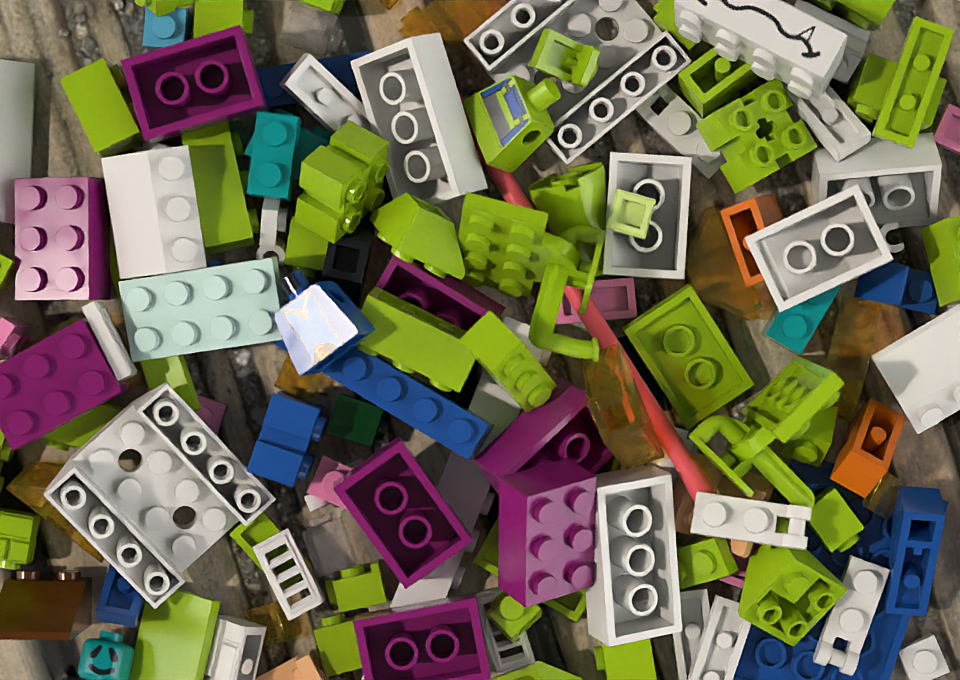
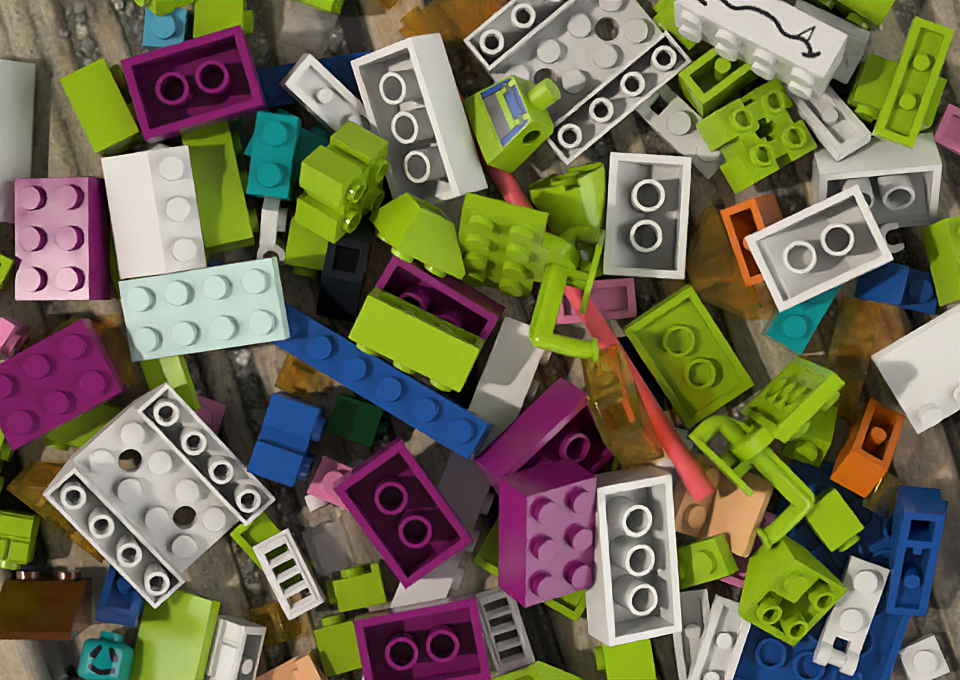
white tile [81,301,137,381] -> none
torso [274,270,376,376] -> none
lime brick [460,310,557,414] -> none
lime brick [485,591,542,643] -> none
lime bracket [529,28,601,87] -> none
yellowish green tile [605,189,656,240] -> none
white plate [691,492,812,550] -> none

